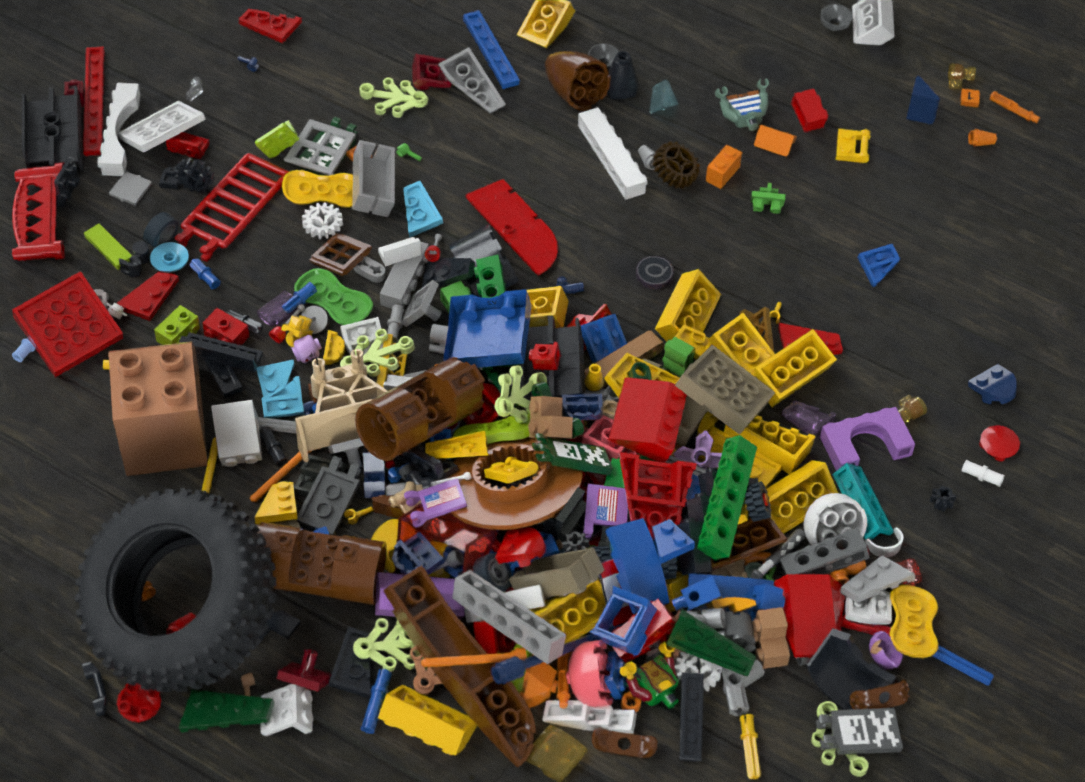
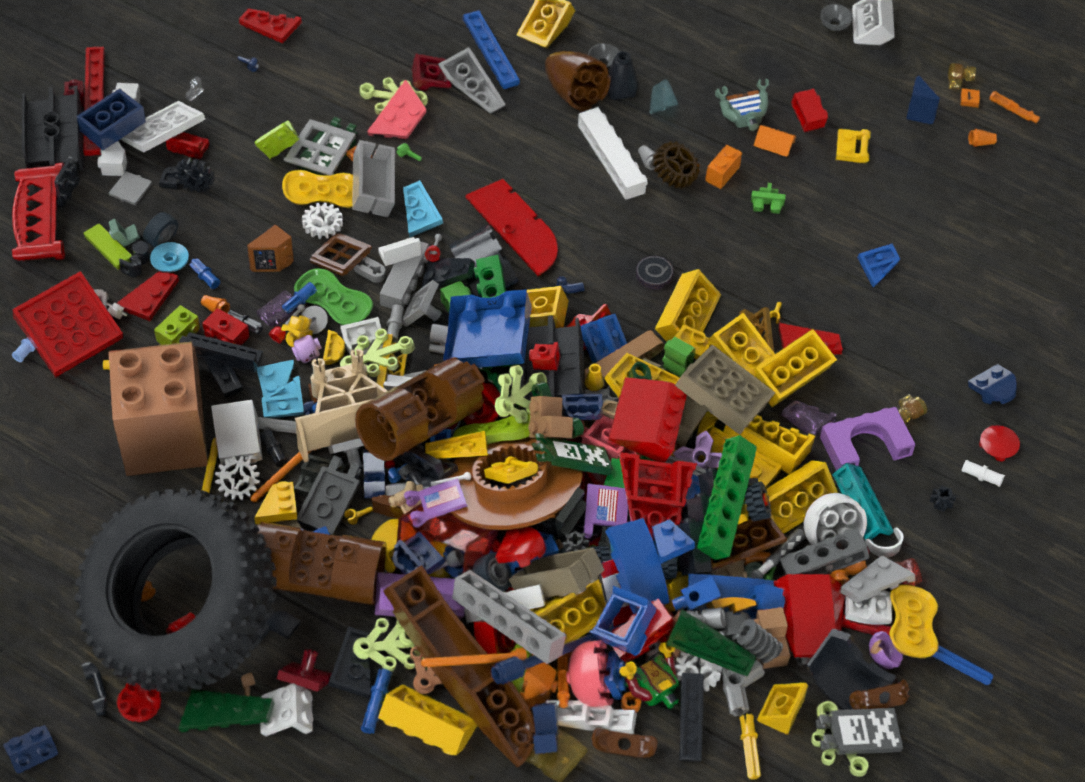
red bar [175,153,289,262] -> none
none -> dark blue bracket [3,725,58,774]
none -> dark blue brick [77,88,146,151]
none -> sand green bracket [109,219,140,247]
none -> orange cone [201,295,230,314]
none -> white gear [215,456,260,501]
none -> dark orange slope [247,225,294,272]
none -> coral wing [367,80,426,139]
none -> dark blue brick [533,702,559,754]
none -> dark grey piece [737,619,783,663]
none -> yellow slope [757,683,808,735]

